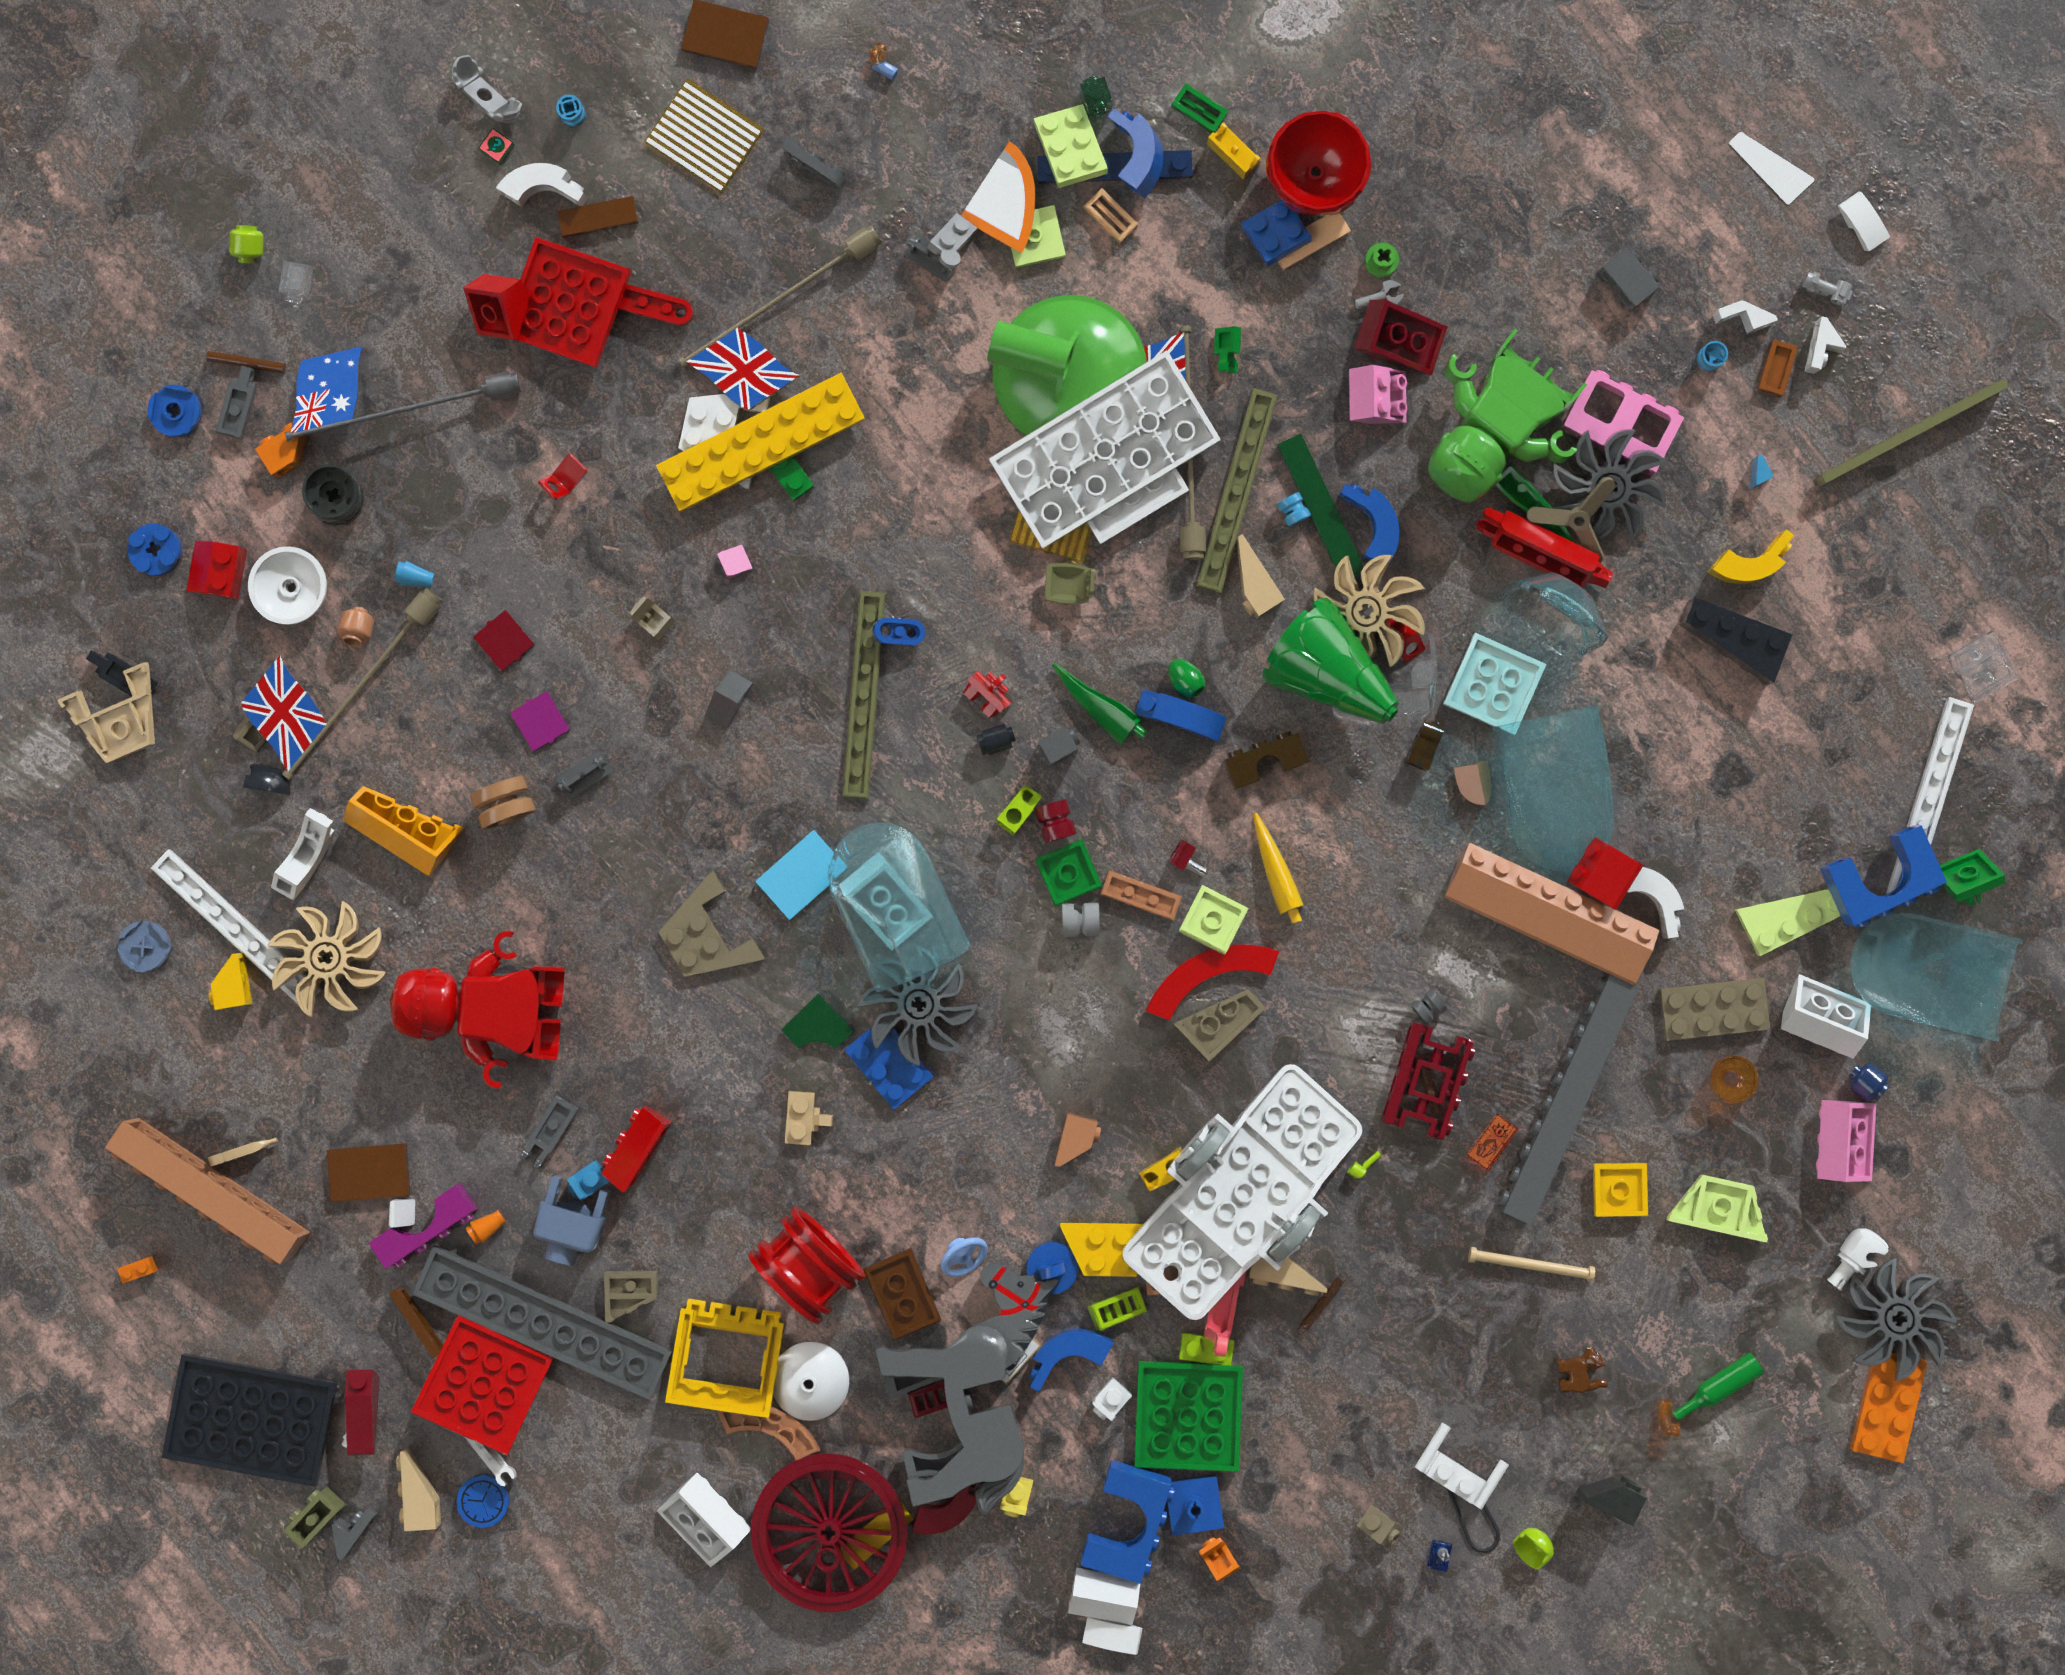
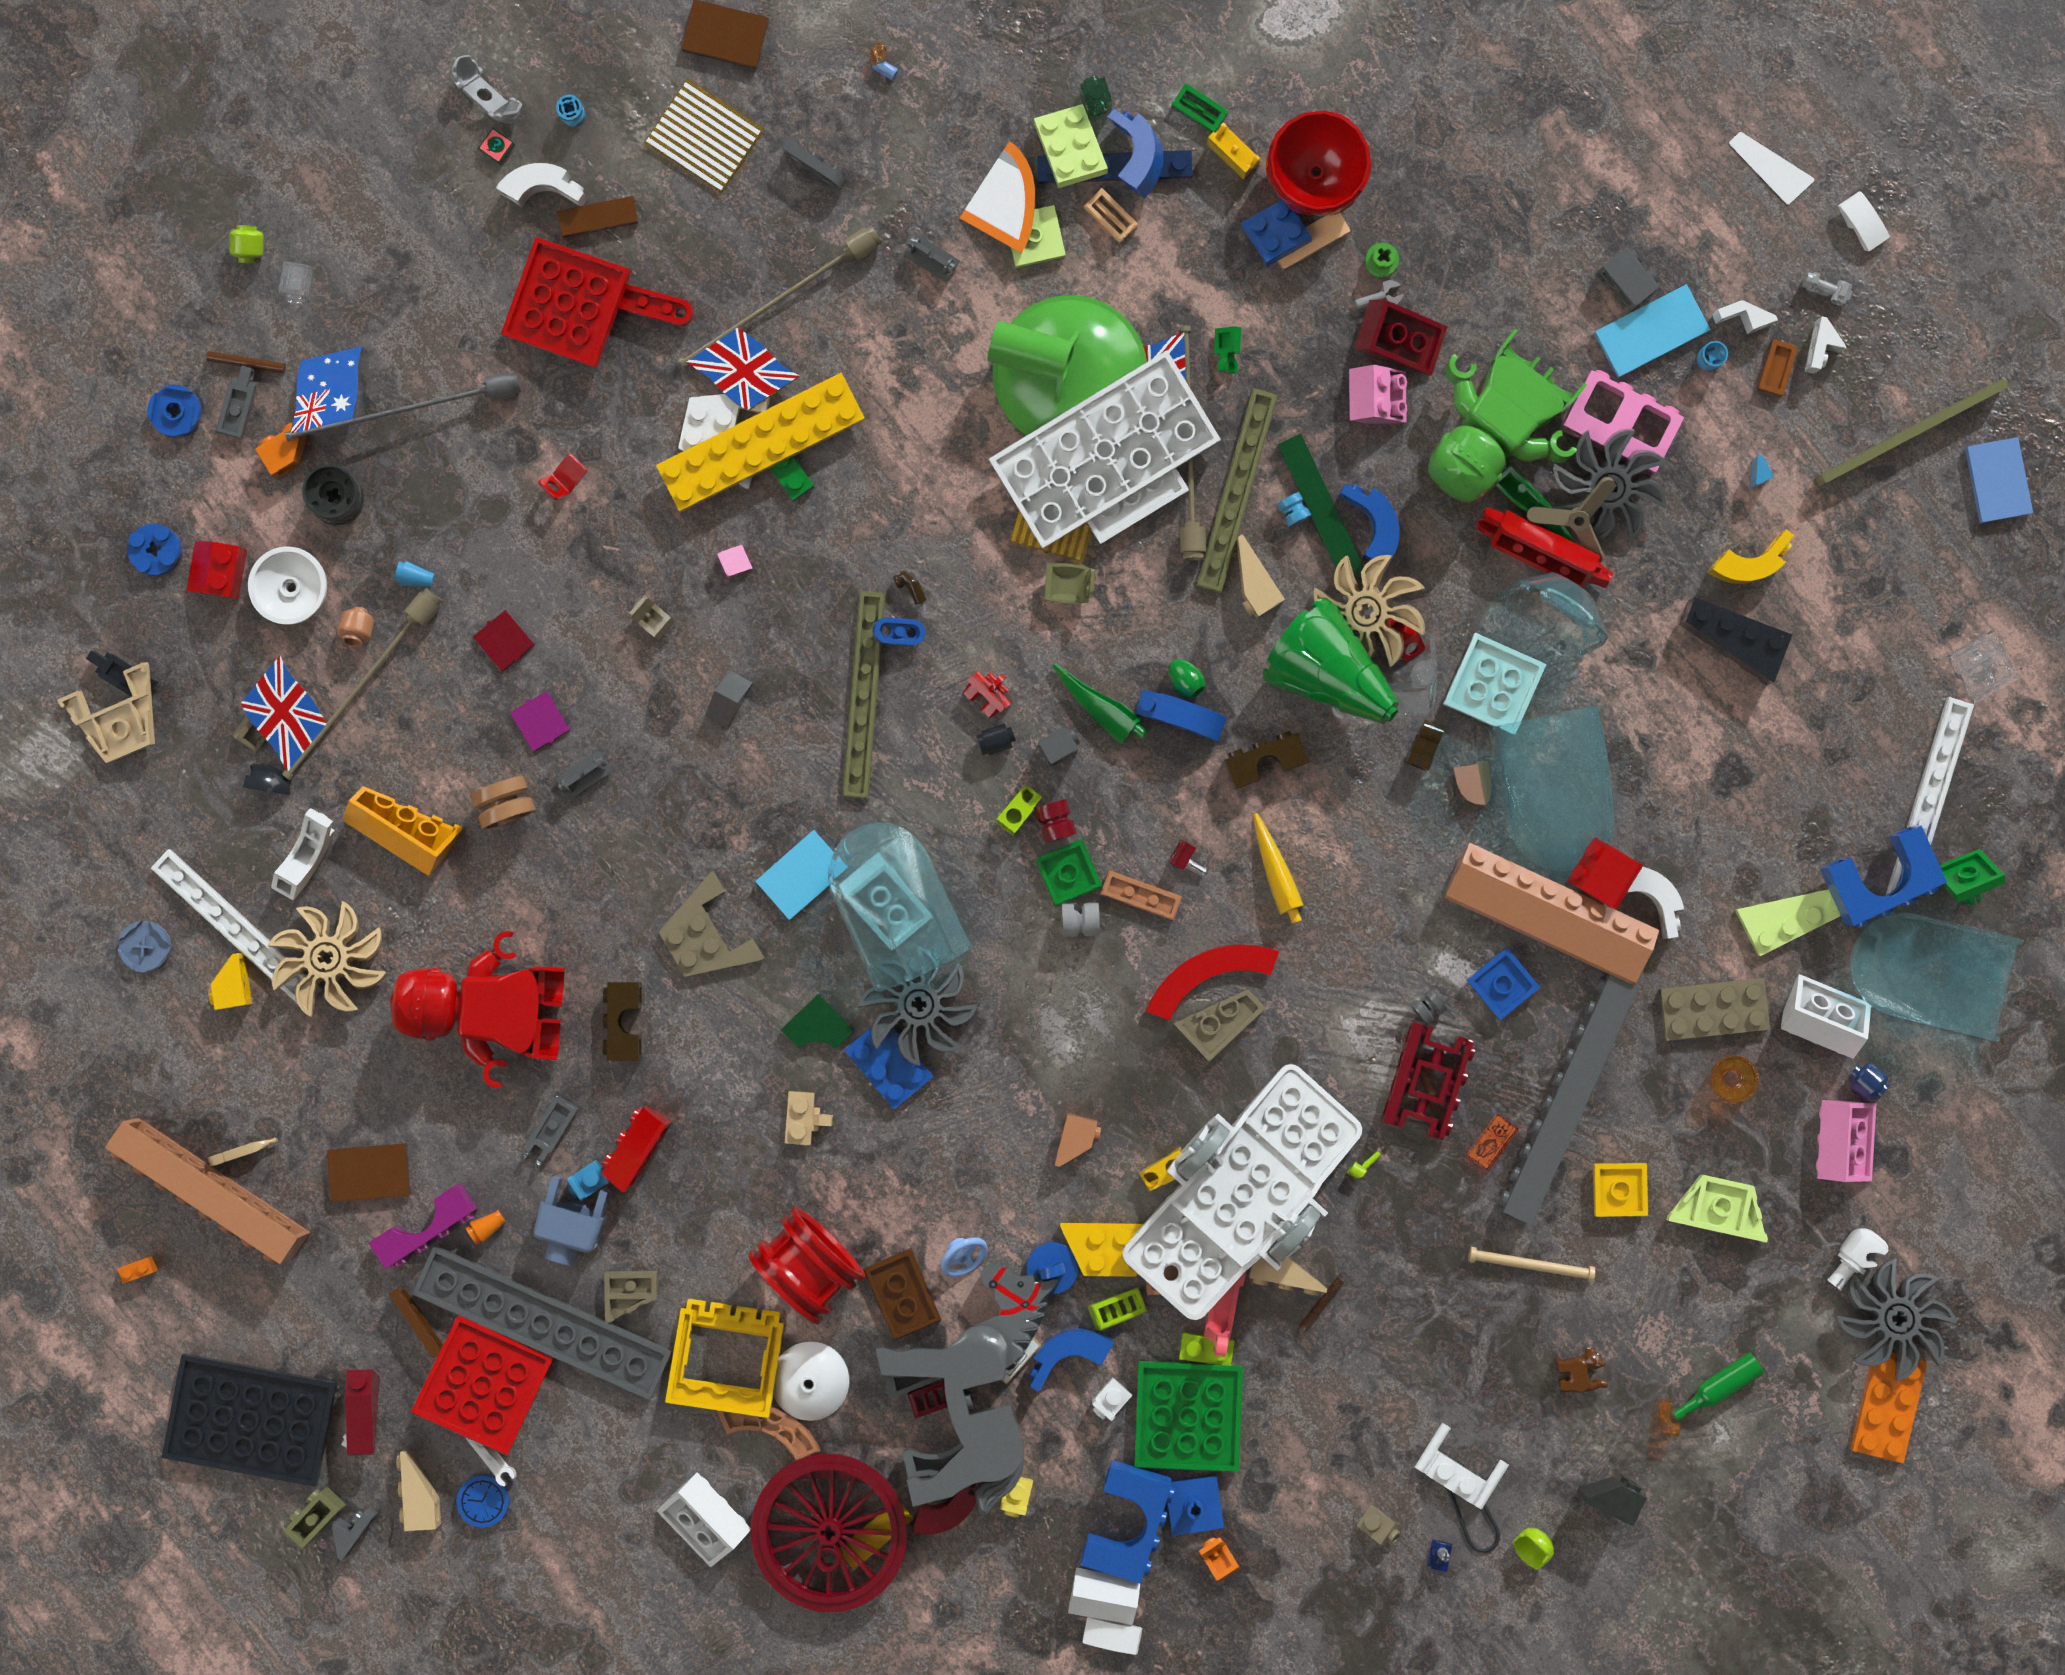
white slope [389,1199,415,1227] -> none
red slope [463,274,528,340] -> none
light grey hinge [927,213,977,269] -> none
yellowish green plate [1178,885,1249,955] -> none
none -> dark brown arch [602,982,642,1061]
none -> dark brown arm [893,571,927,604]
none -> blue plate [1466,947,1540,1020]
none -> medium azure tile [1594,284,1711,378]
none -> medium blue tile [1965,437,2033,524]

